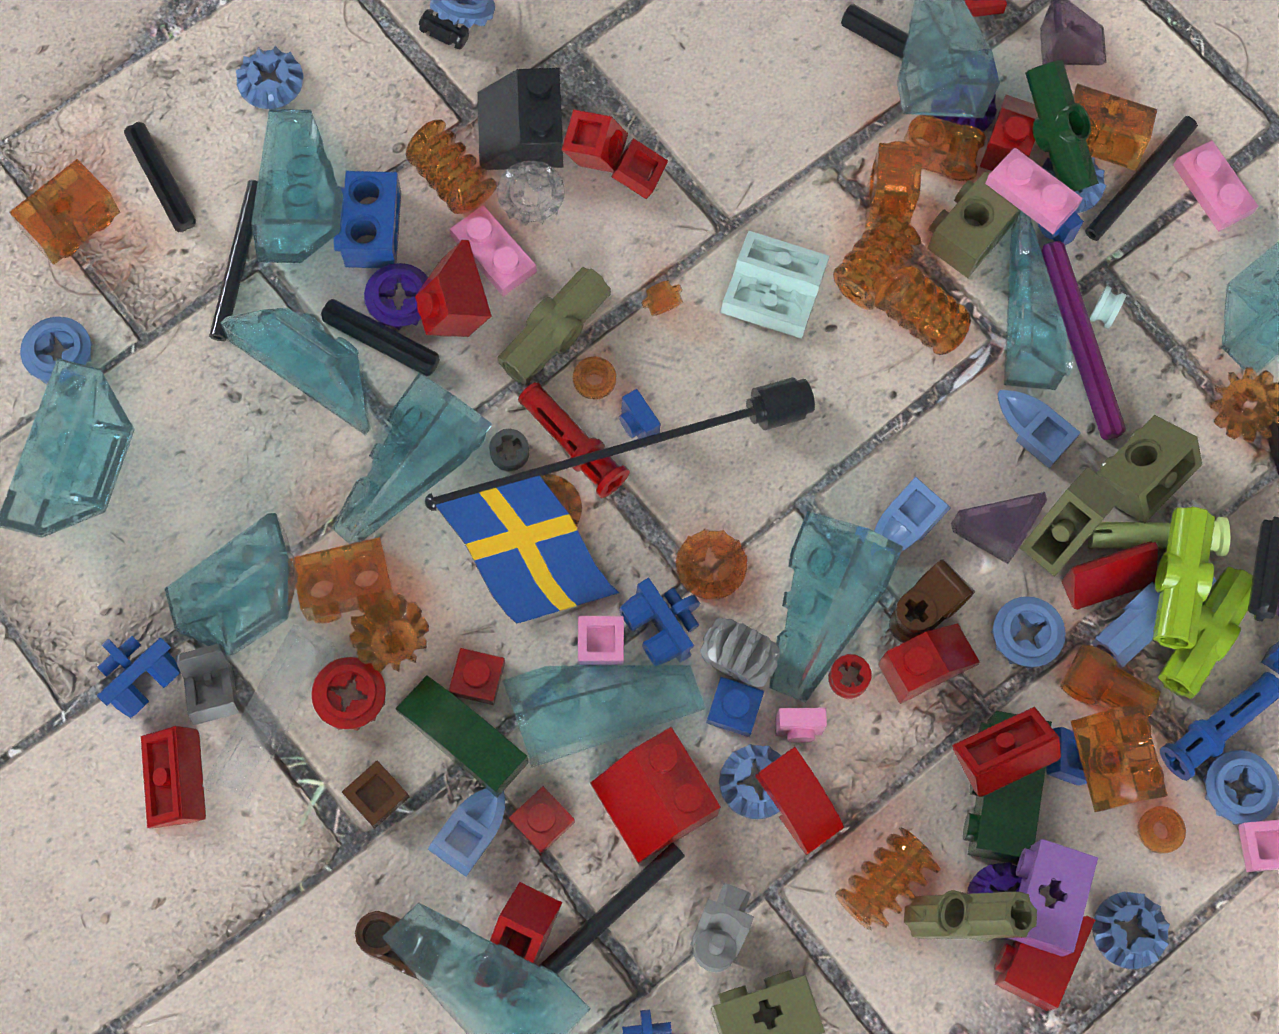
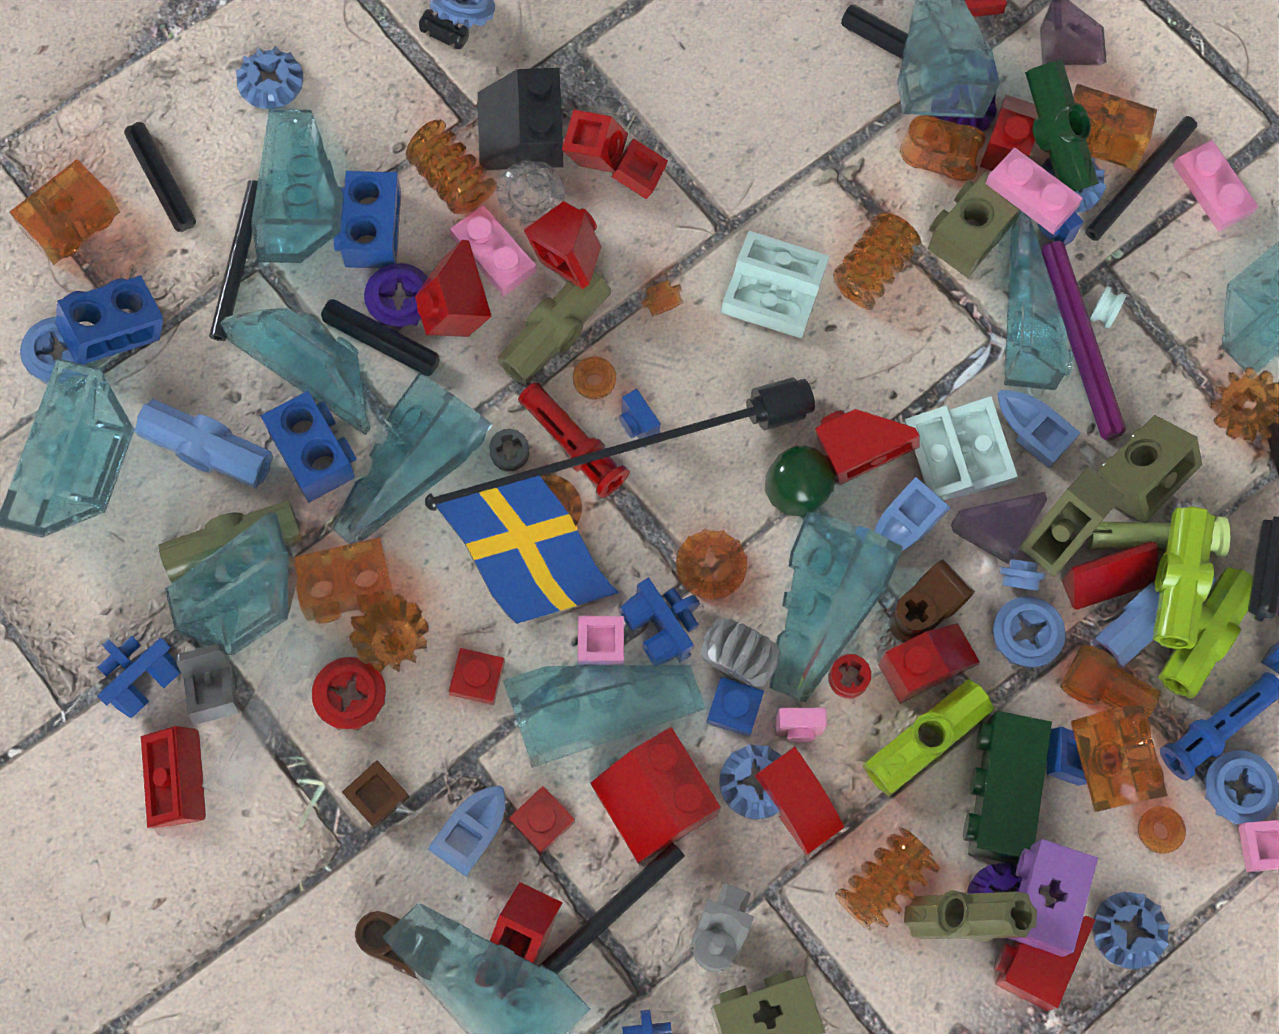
dark green slope [395,675,529,798] -> none
clear orange brick [865,141,923,233] -> none
clear orange piece [874,266,971,355] -> none
red slope [952,707,1061,797] -> none
none -> blue brick [55,276,164,366]
none -> medium blue piece [134,398,273,489]
none -> olive piece [158,500,303,584]
none -> blue brick [260,391,357,503]
none -> red slope [524,201,602,289]
none -> dark green hair [765,445,836,517]
none -> red slope [815,409,920,485]
none -> lime piece [863,679,995,797]
none -> light aqua slope [905,396,1019,500]
none -> medium blue plate [999,559,1046,591]

